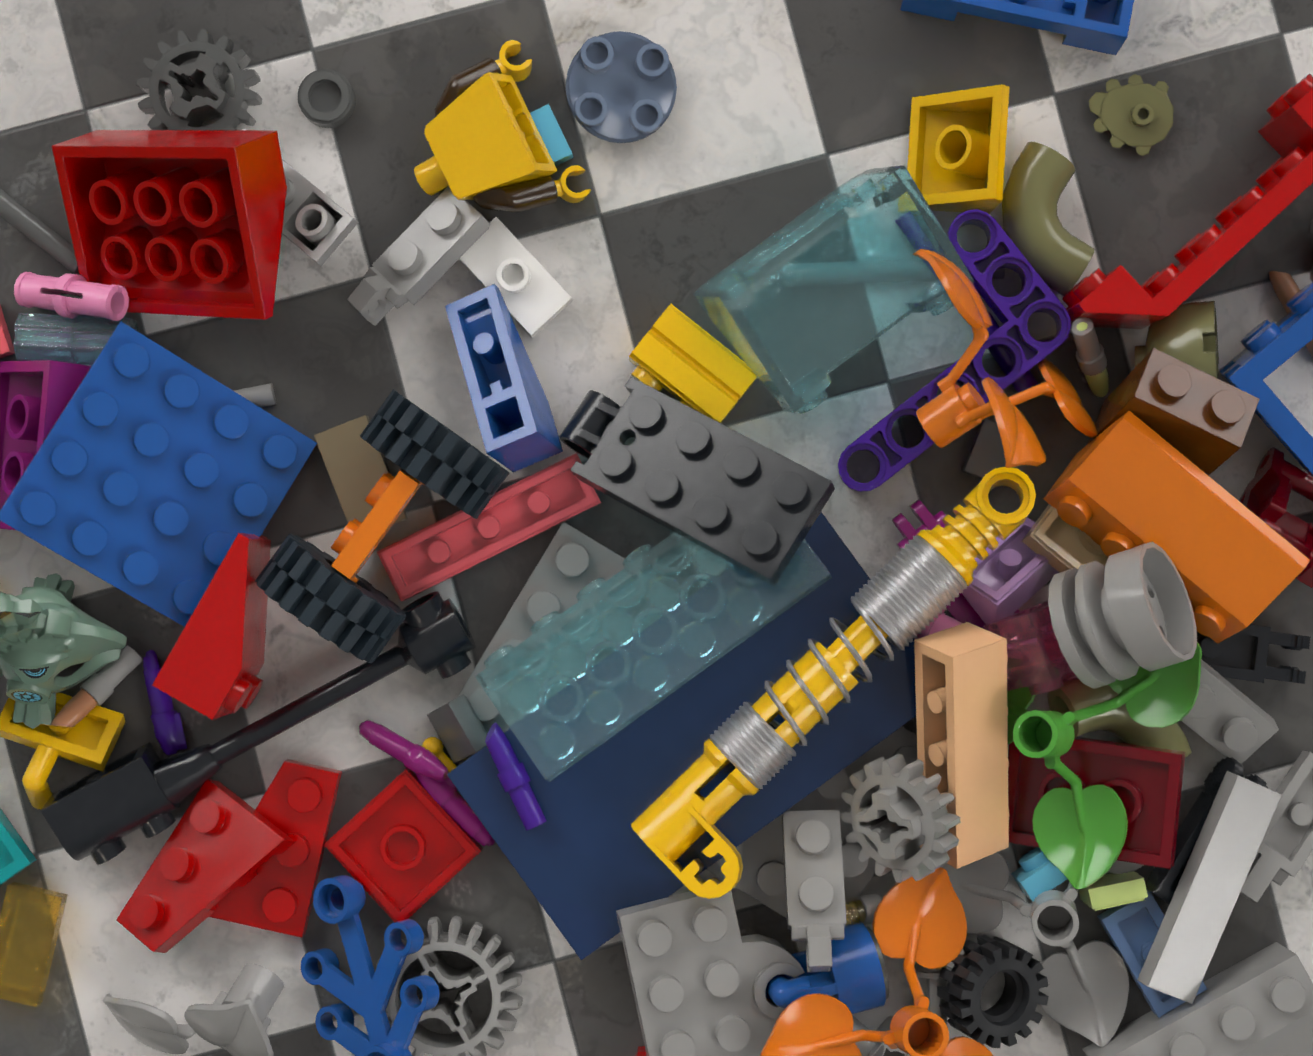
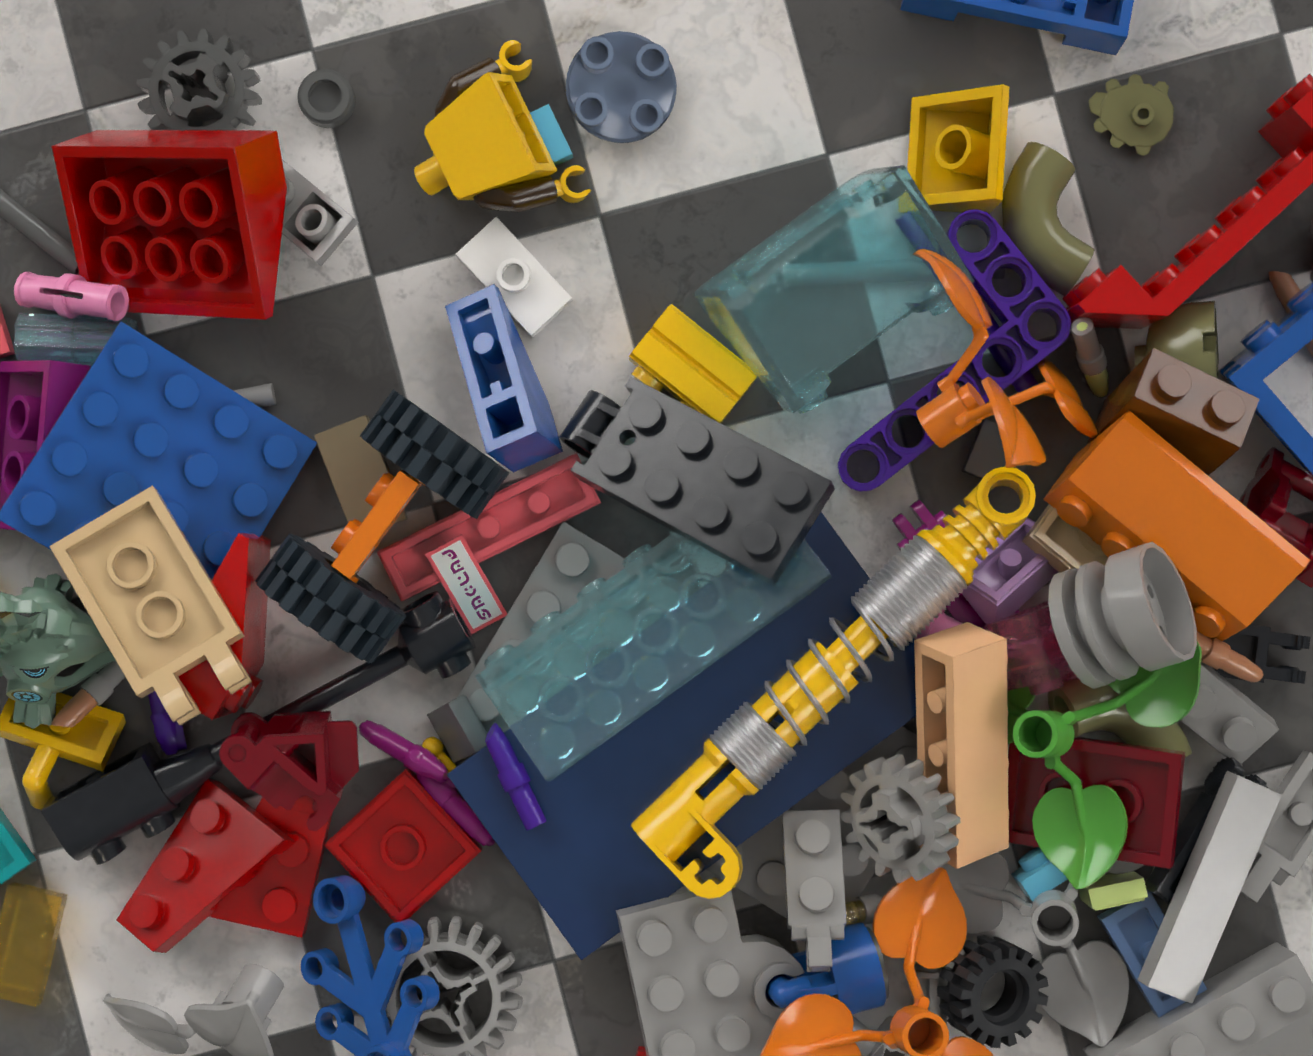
light grey hinge [347,186,490,326] -> none
none -> tan tile [49,485,252,726]
none -> dark red piece [219,711,359,831]
none -> white sticker [425,534,507,635]
none -> nougat piece [1197,631,1263,682]

